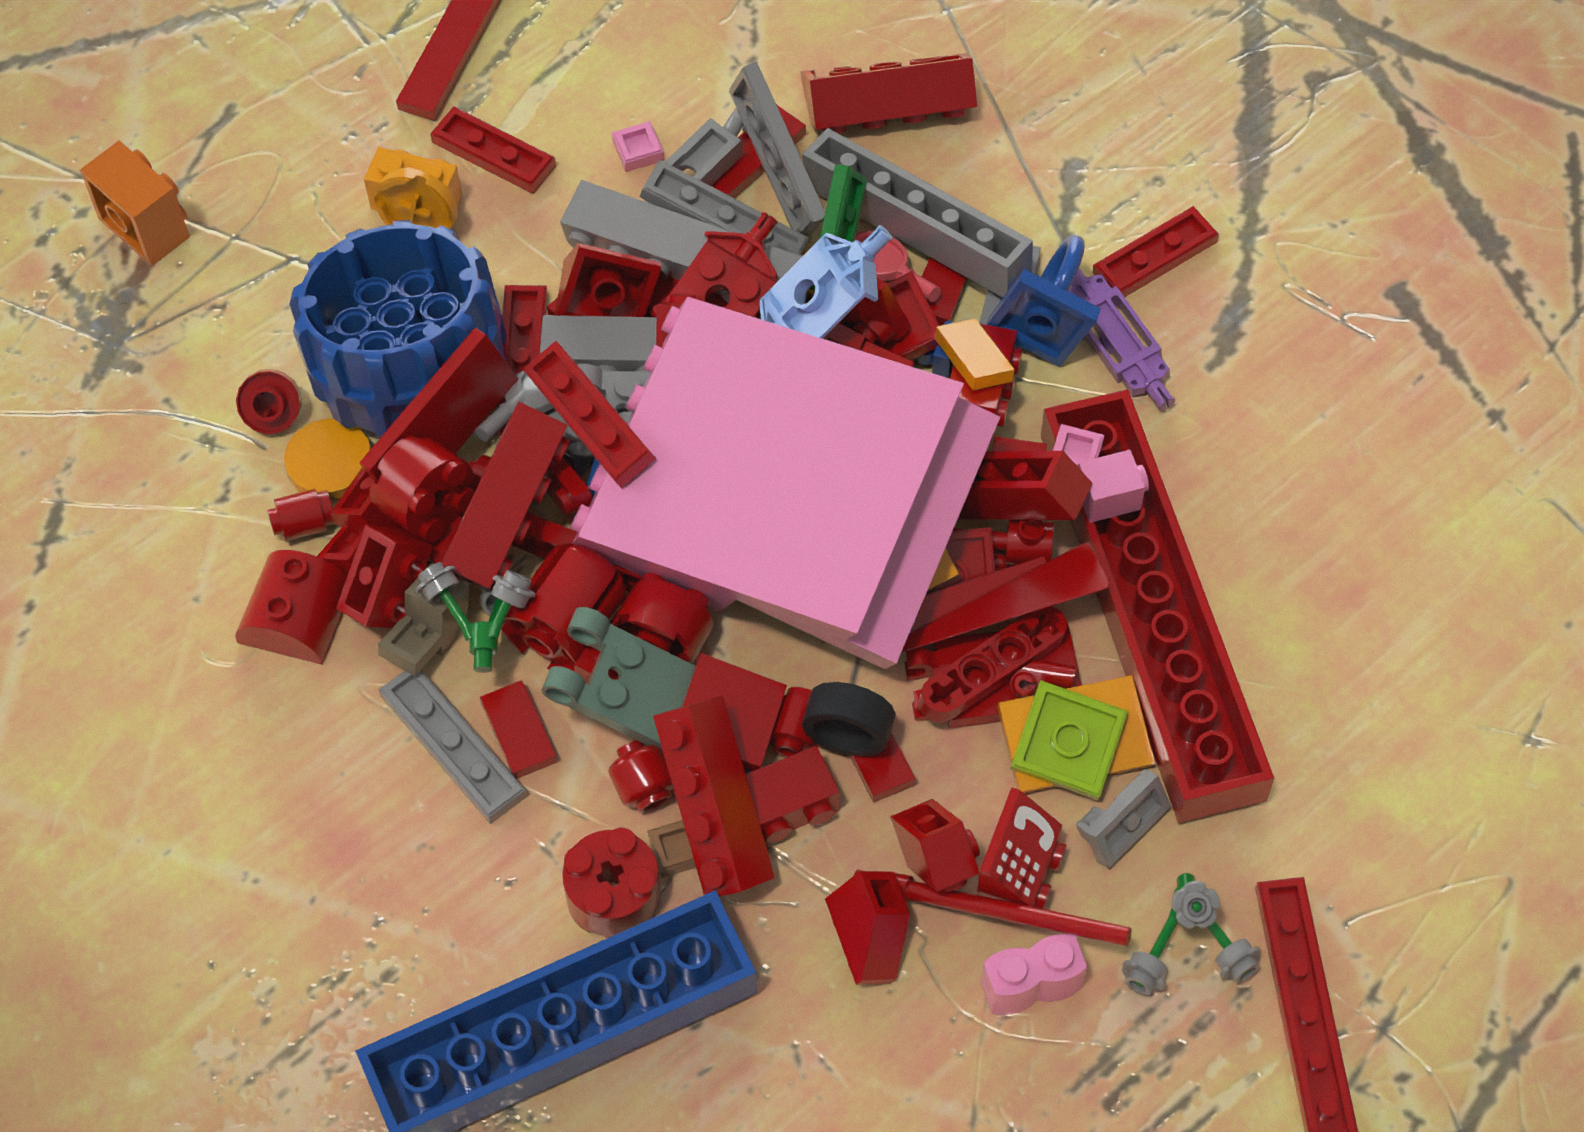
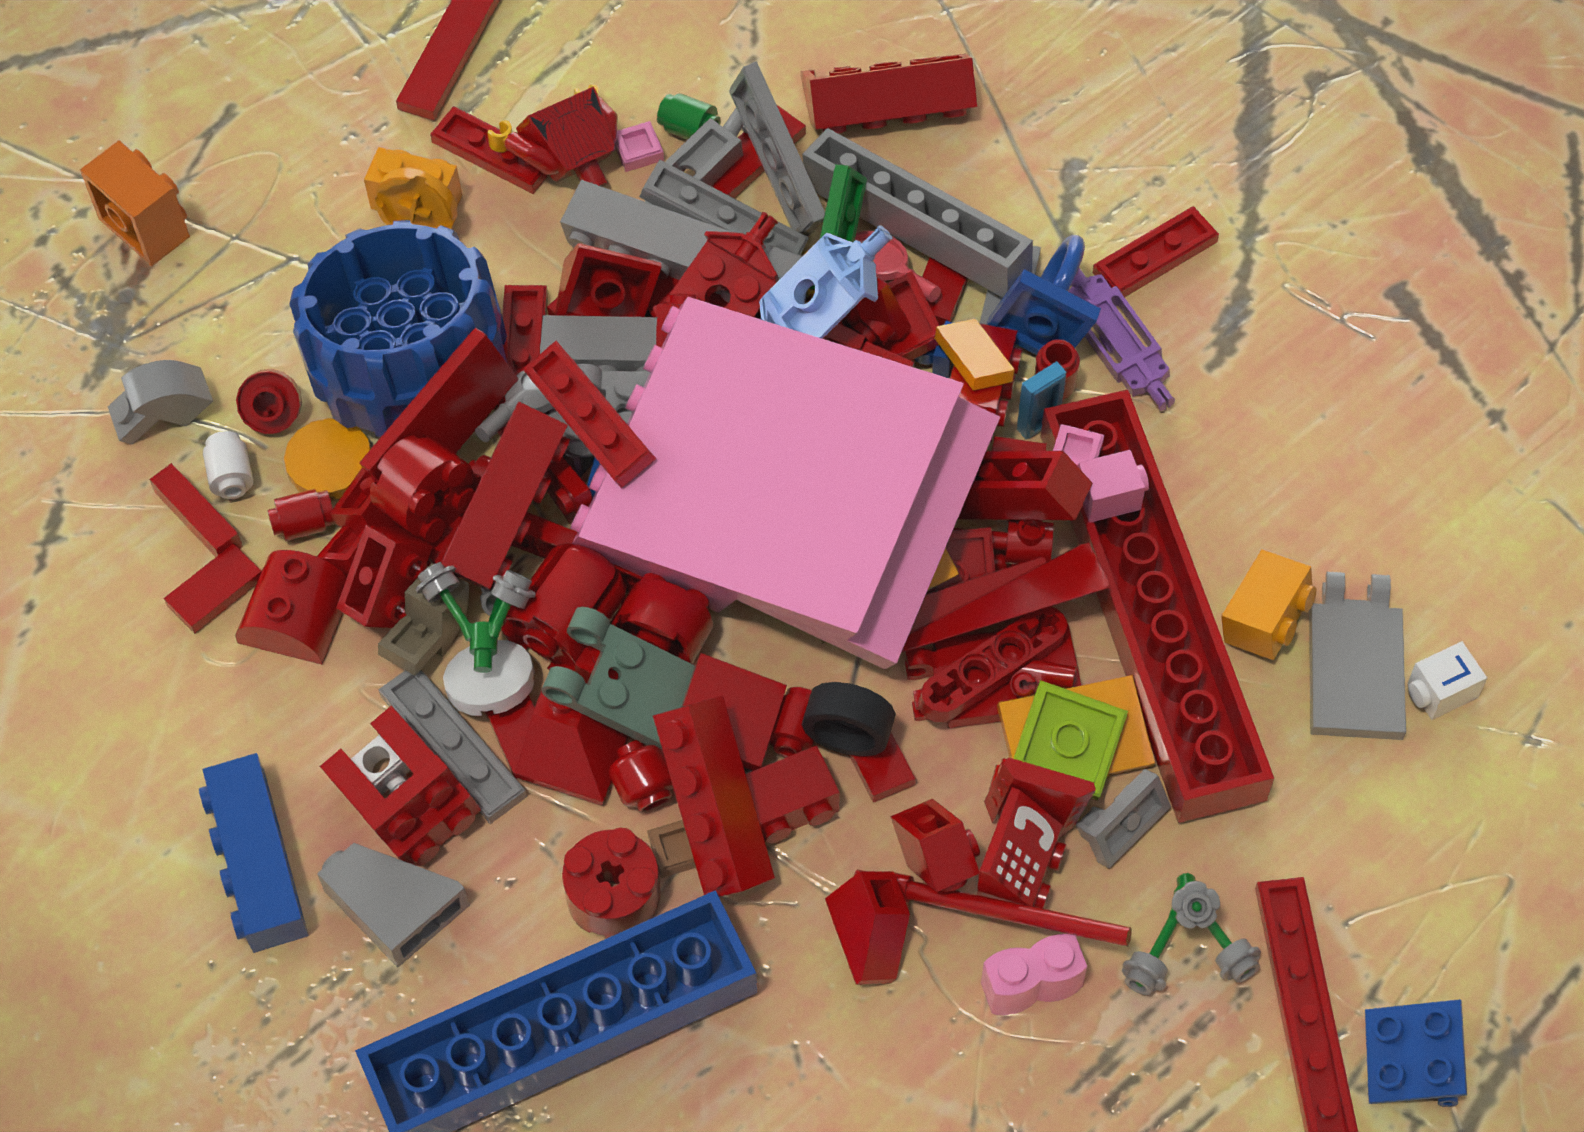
none -> light grey brick [108,360,213,444]
none -> red piece [149,463,243,557]
none -> red tile [163,543,262,634]
none -> blue brick [199,753,309,953]
none -> white brick [203,431,254,499]
none -> light grey slope [317,843,470,968]
none -> red brick [319,705,481,866]
none -> white tile [443,640,535,716]
none -> red torso [488,84,618,187]
none -> red slope [515,677,628,806]
none -> green brick [657,93,721,140]
none -> red slope [984,757,1096,838]
none -> dark azure tile [1017,361,1066,439]
none -> red brick [1034,340,1080,399]
none -> light orange brick [1221,549,1317,660]
none -> light grey tile [1309,572,1406,740]
none -> blue hinge [1365,999,1467,1107]
none -> white brick [1407,641,1487,720]

